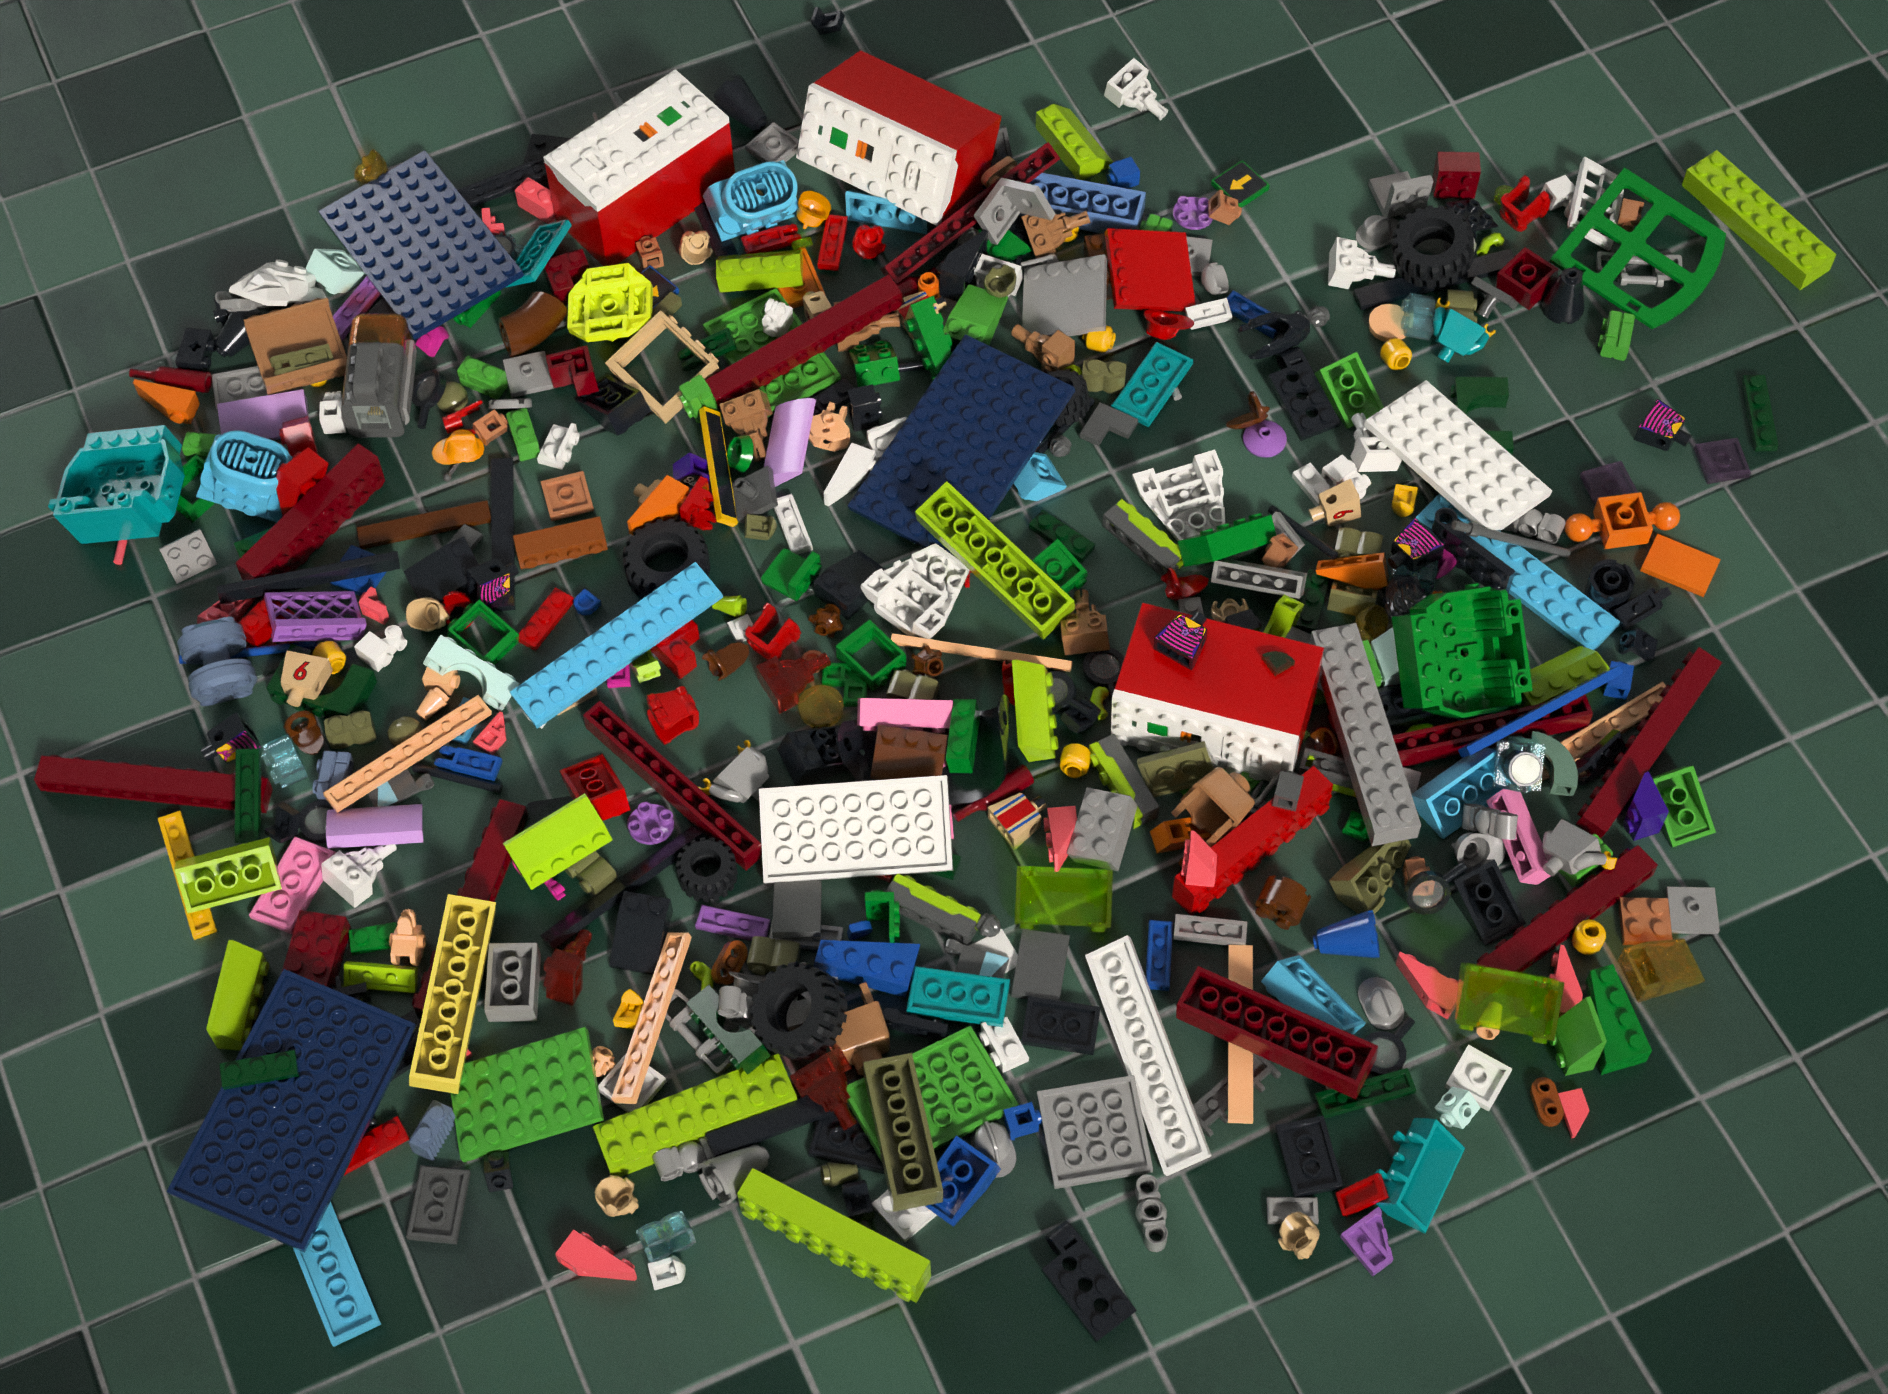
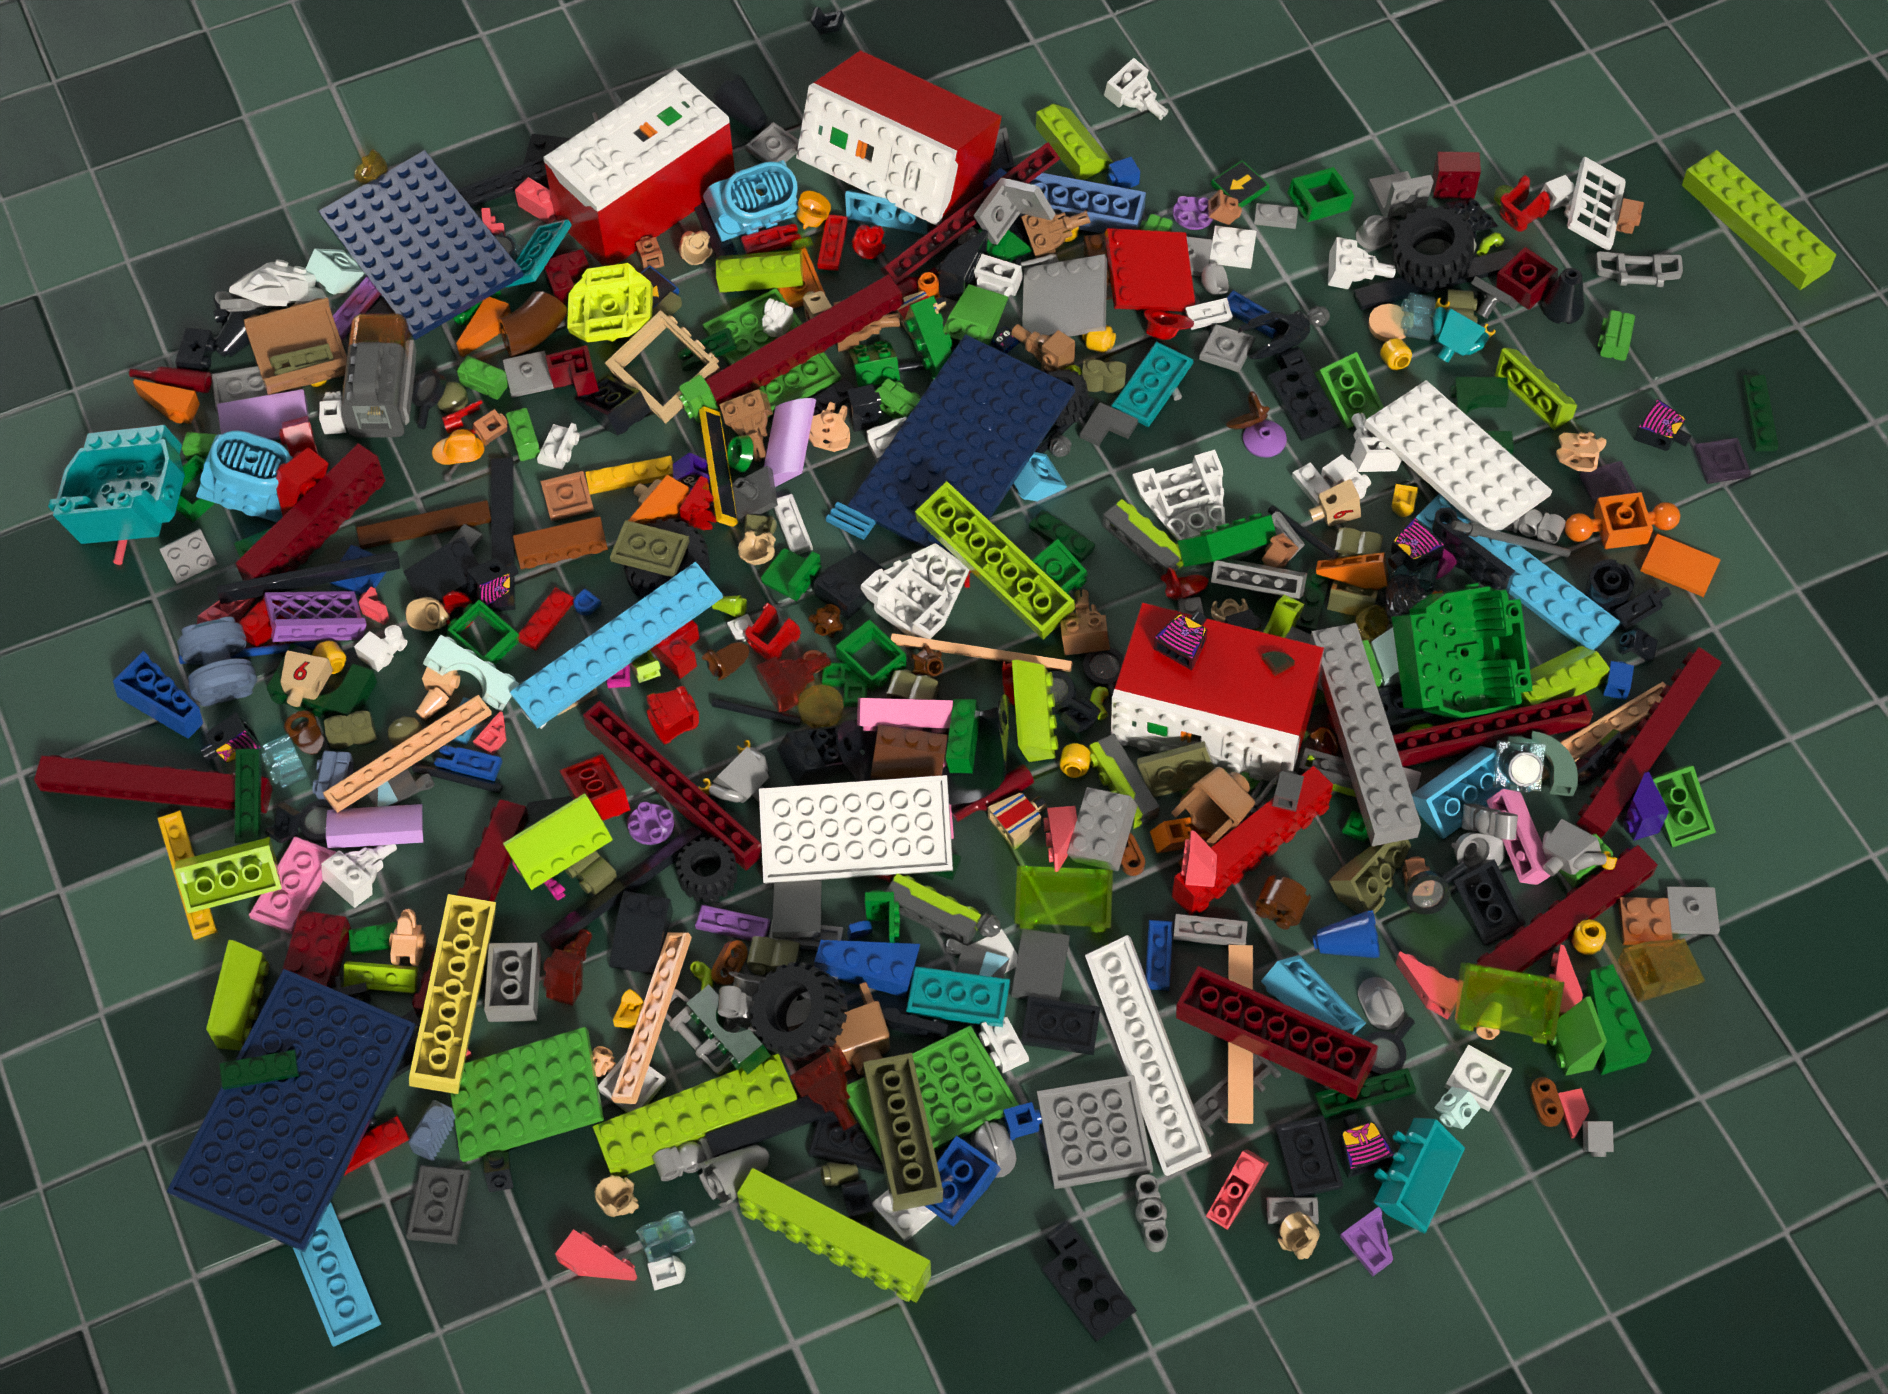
dark pink plate [415,326,449,357] -> none
light grey tile [489,398,532,409] -> none
white slope [824,443,878,506] -> none
tan plate [981,156,1017,188] -> none
olive hair [984,264,1017,298] -> none
red tile [1335,1173,1389,1217] -> none
blue tile [1458,665,1624,757] -> none
green window [1549,167,1726,329] -> none
none -> blue wedge [113,651,203,739]
none -> orange slope [456,297,511,357]
none -> yellow plate [585,456,673,494]
none -> olive plate [610,520,690,577]
none -> black bar [712,698,802,726]
none -> tan hair [738,530,776,565]
none -> dark azure tile [826,502,875,540]
none -> bright green brick [875,379,921,419]
none -> tile [991,326,1020,354]
none -> dark orange plate [1120,833,1145,876]
none -> light grey plate [1199,324,1255,372]
none -> coral slope [1206,1149,1269,1230]
none -> white plate [1209,226,1256,269]
none -> light grey plate [1254,203,1298,229]
none -> green window [1287,167,1355,222]
none -> torso [1339,1114,1394,1178]
none -> lime slope [1495,348,1577,431]
none -> light nougat hinge [1556,432,1607,472]
none -> light grey brick [1583,1121,1614,1157]

